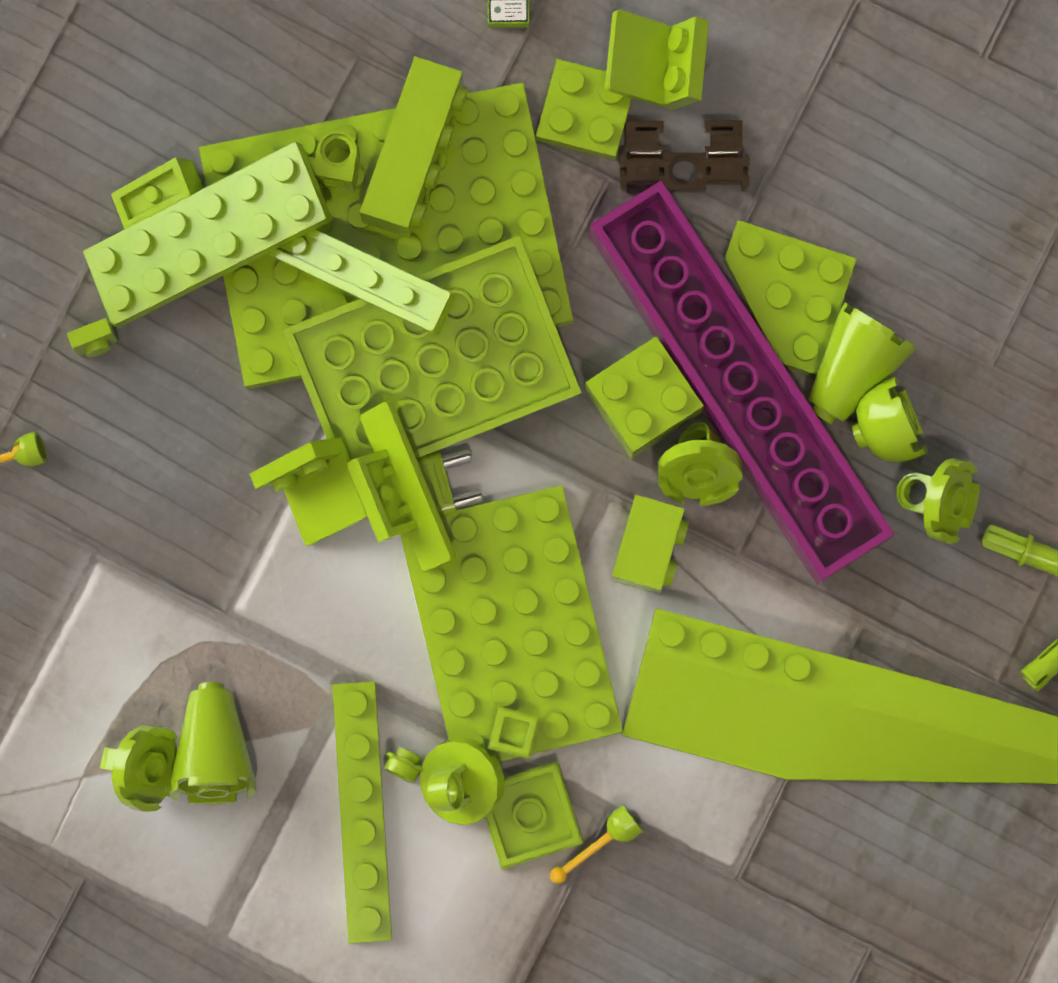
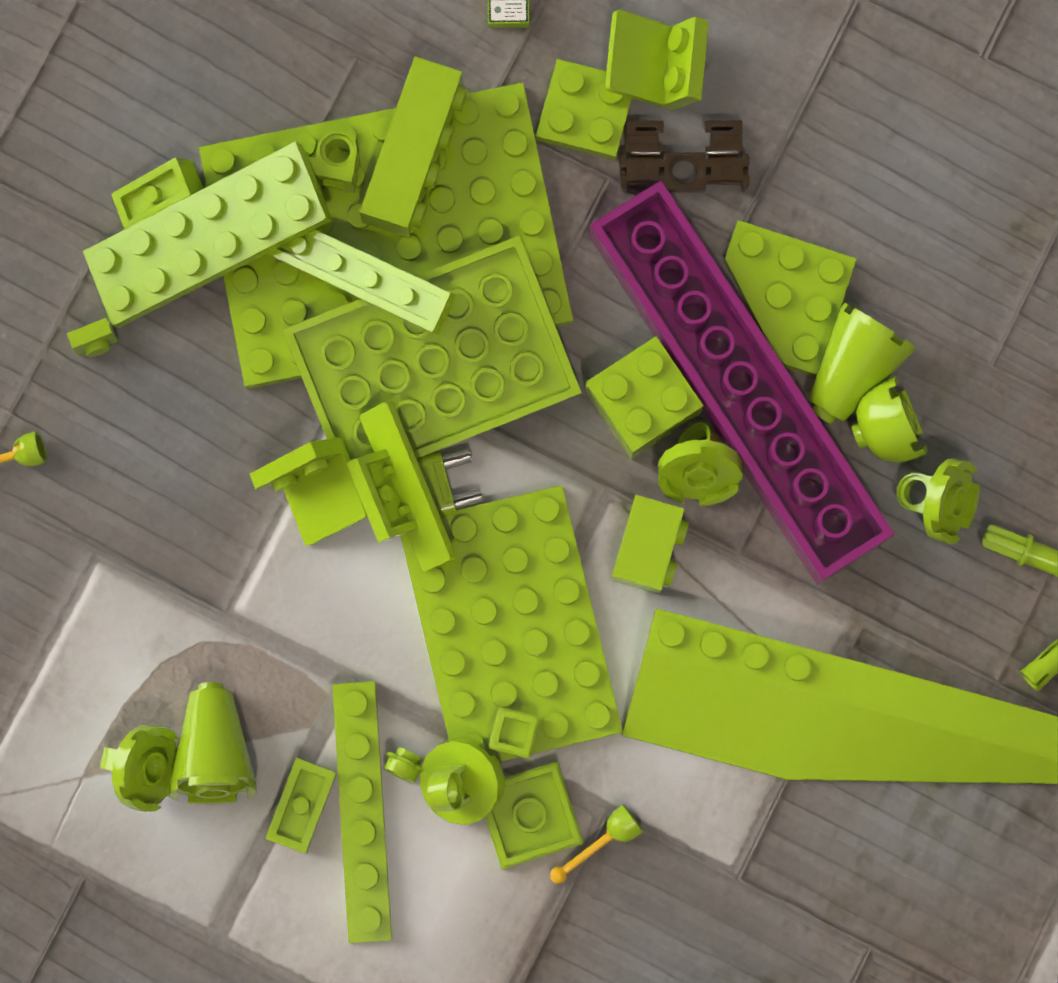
none -> lime plate [265,758,337,854]

